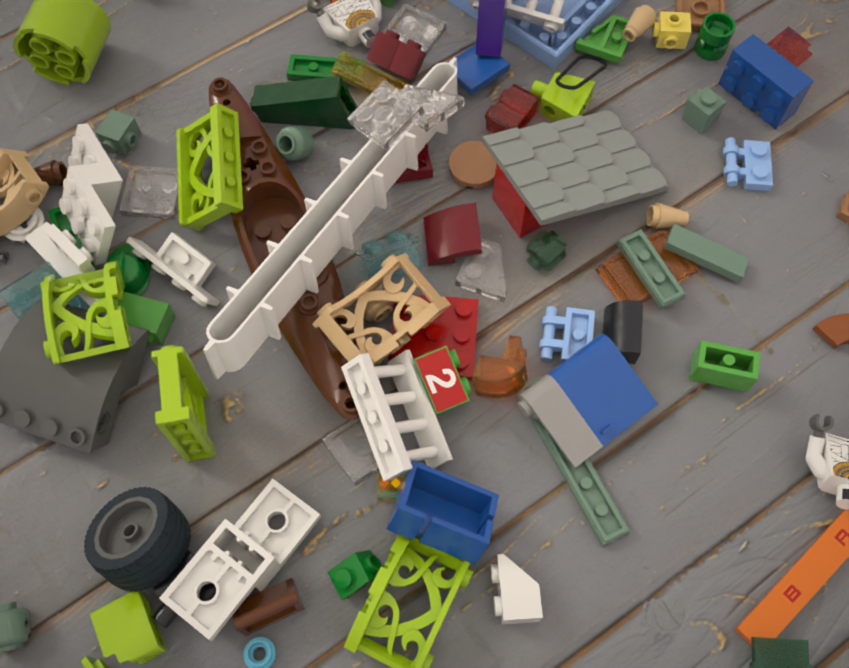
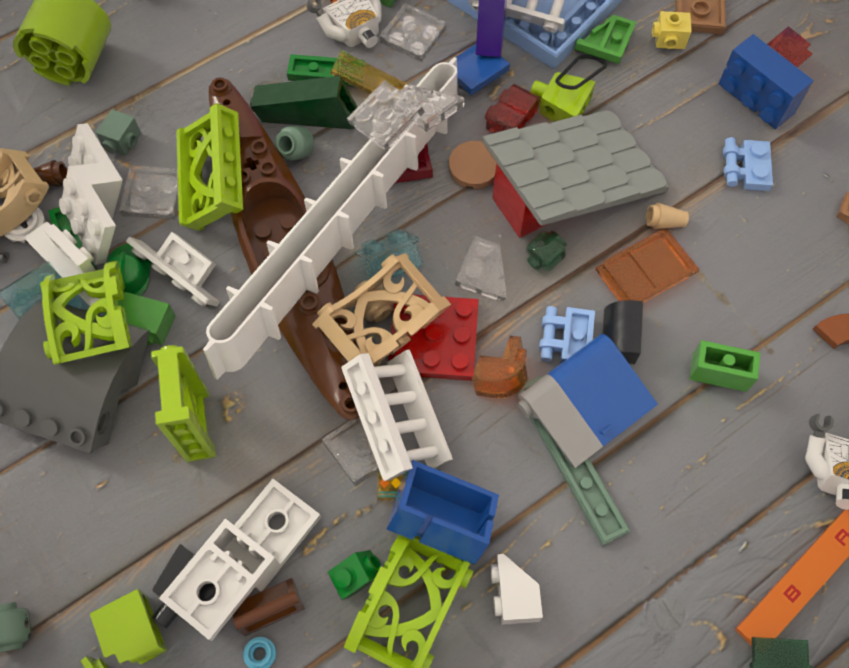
black wheel [84,487,191,592] -> none
dark red brick [366,29,427,81] -> none
red brick [414,345,472,414] -> none
dark red slope [423,202,482,266] -> none
sand green tile [616,229,687,310] -> none
tan cone [622,5,656,42] -> none
sand green tile [663,223,749,283] -> none
sand green brick [682,86,726,134] -> none
green wheel [694,12,736,61] -> none

